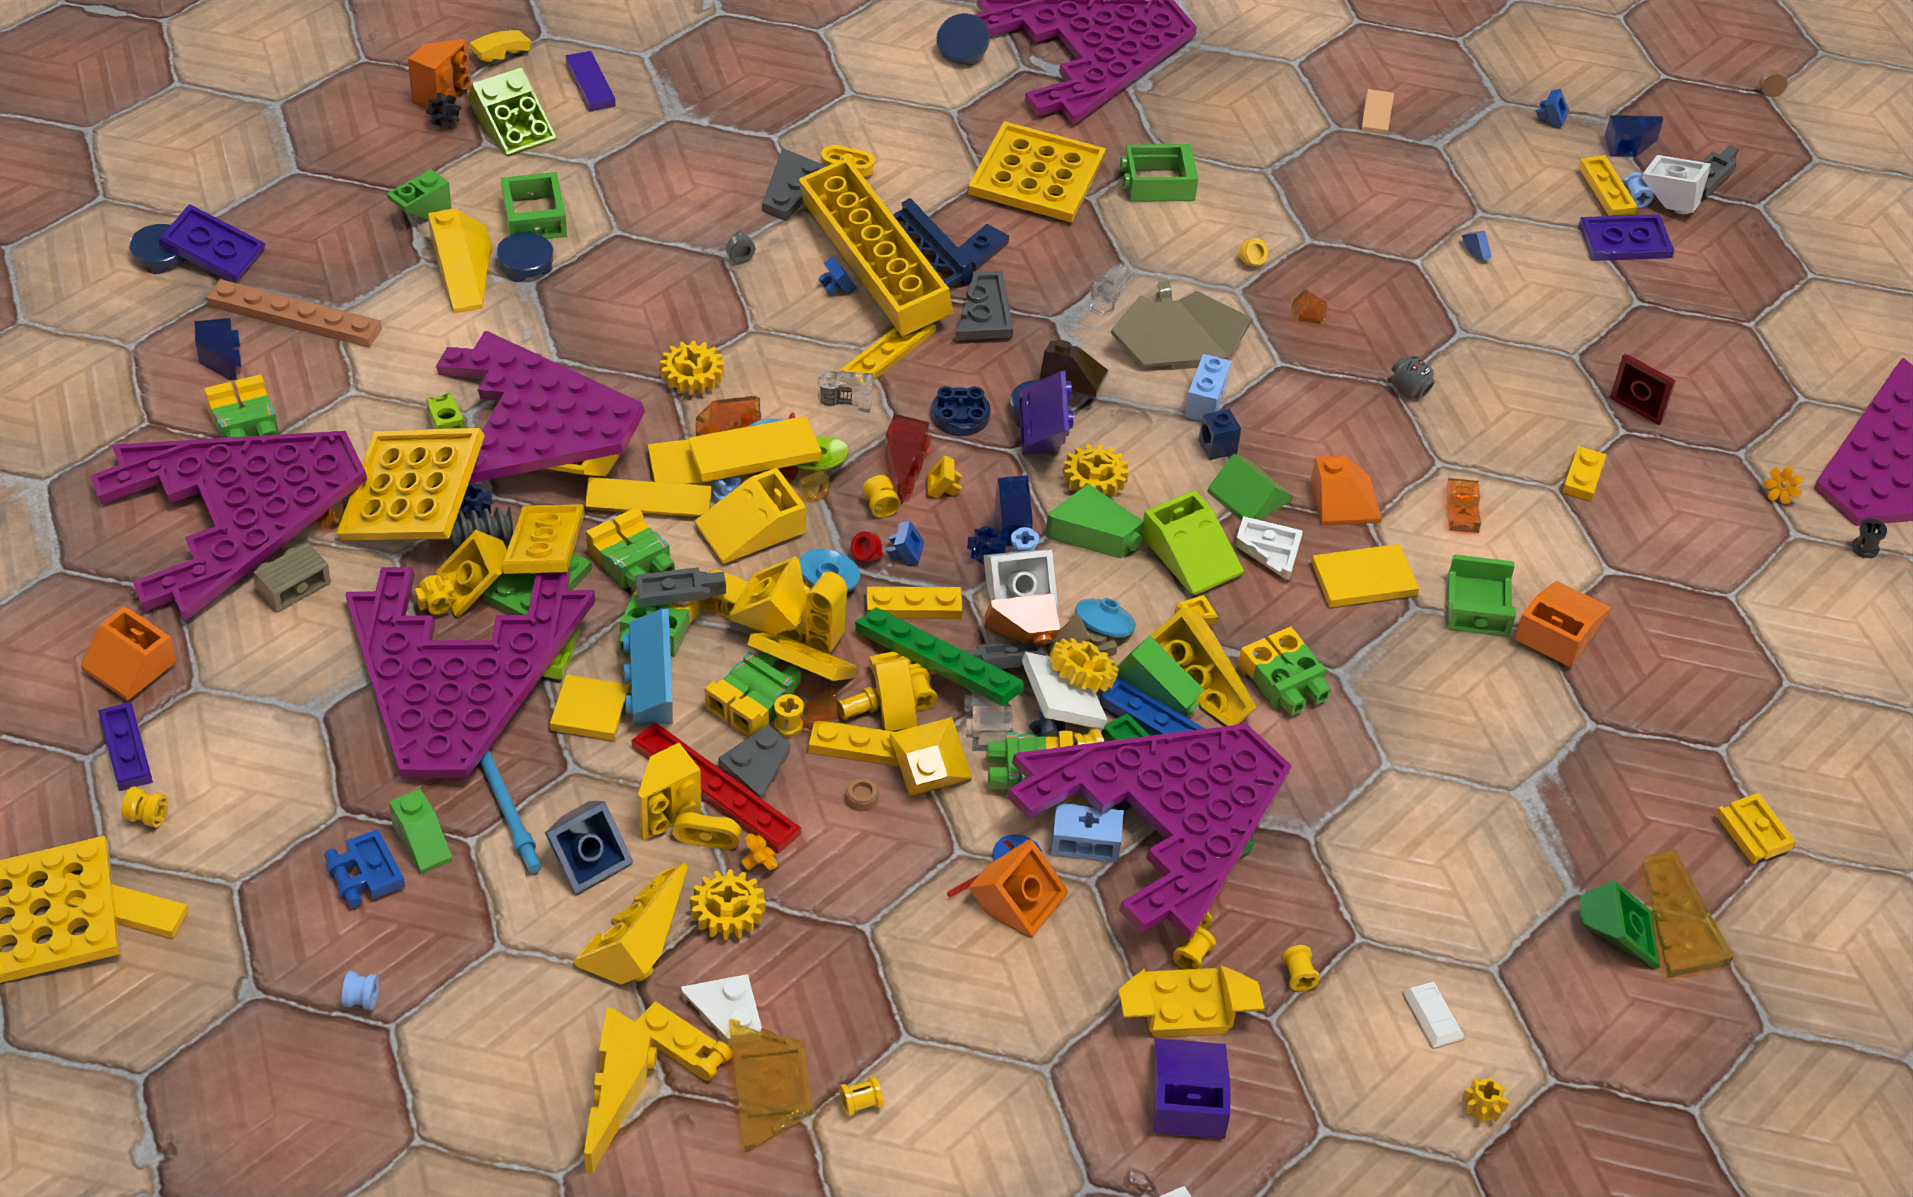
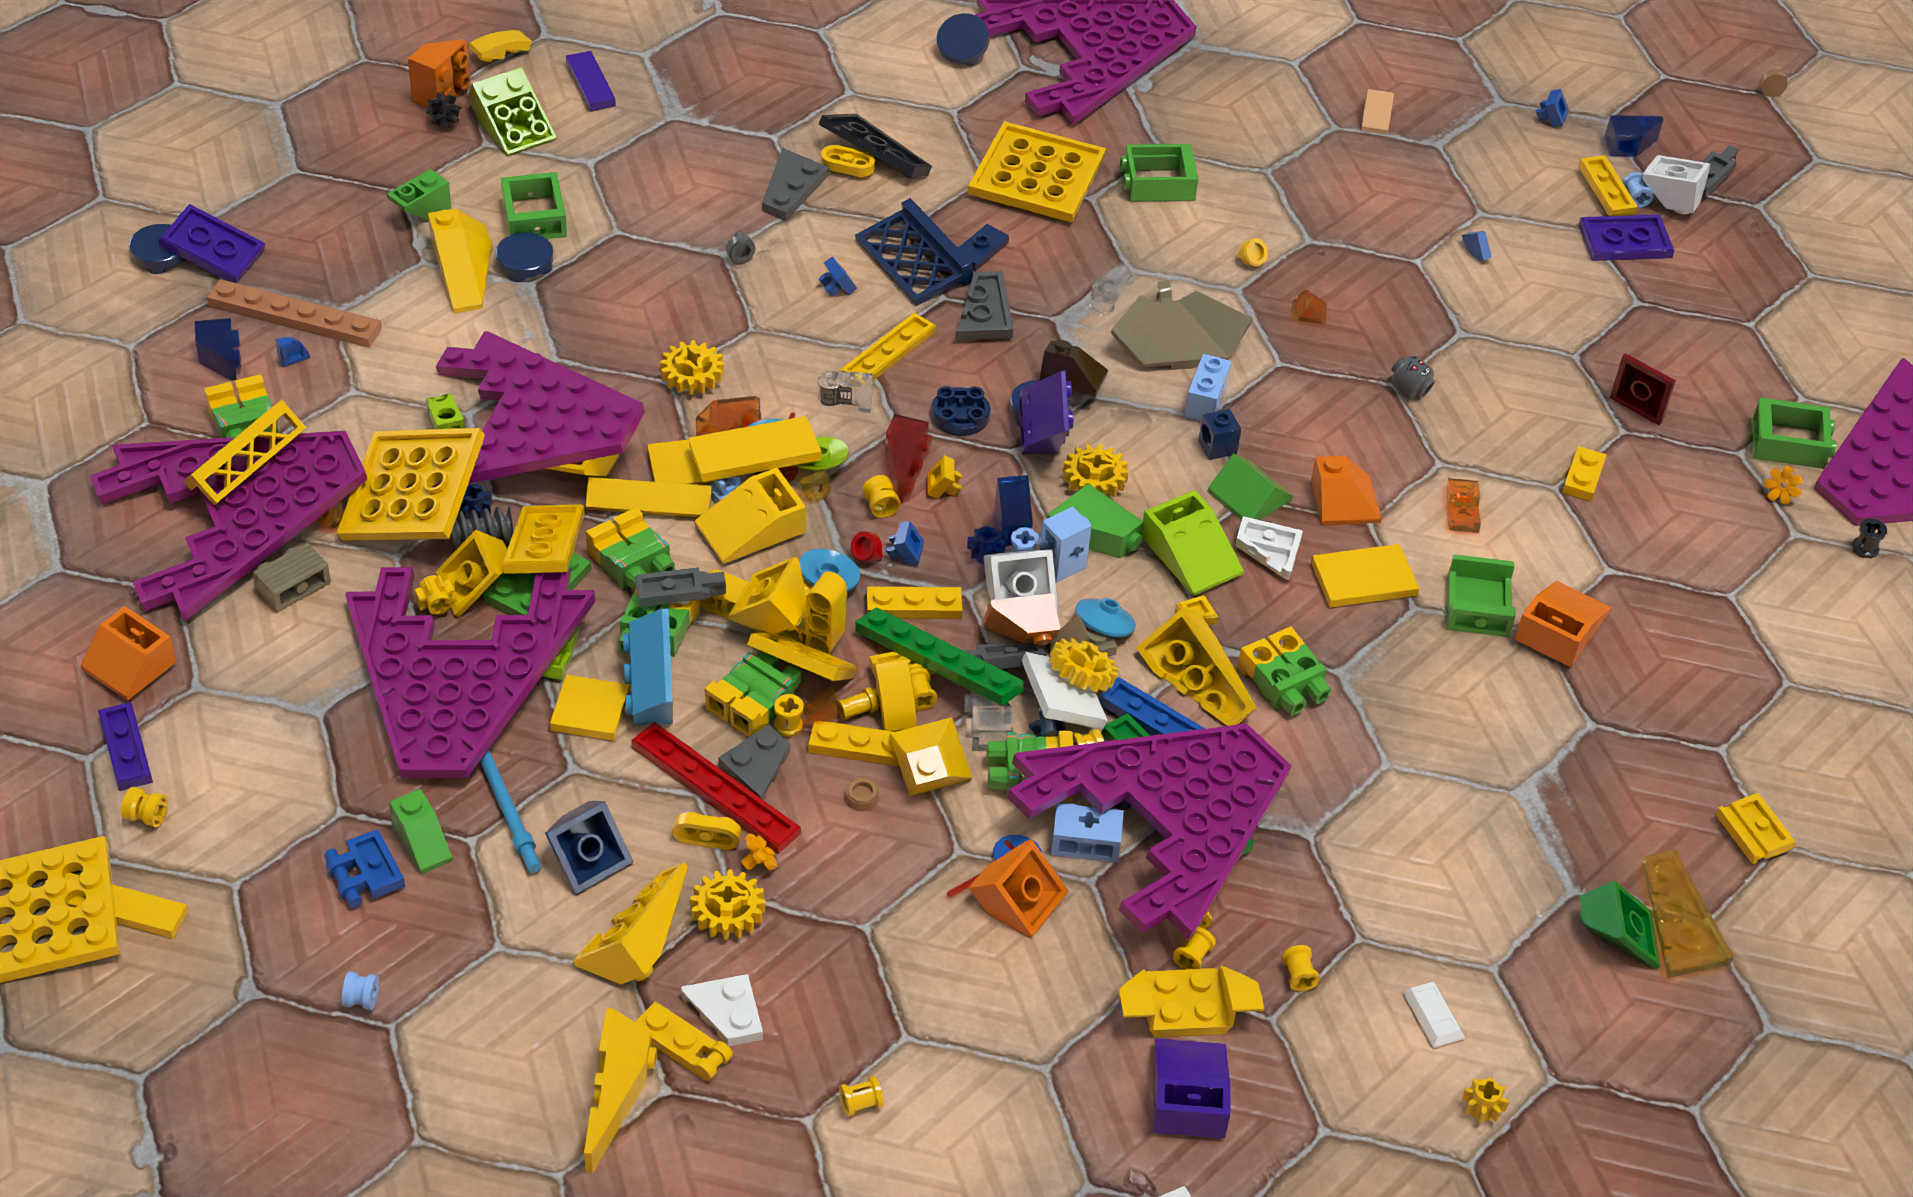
yellow slope [638,743,701,840] -> none
clear yellow wing [729,1019,813,1153] -> none
yellow brick [799,157,953,336] -> none
bright green slope [1116,635,1204,717] -> none
none -> yellow fence [183,399,306,505]
none -> blue tile [275,337,310,367]
none -> black wing [818,114,932,178]
none -> light blue brick [1040,507,1091,583]
none -> bright green window [1752,397,1836,469]

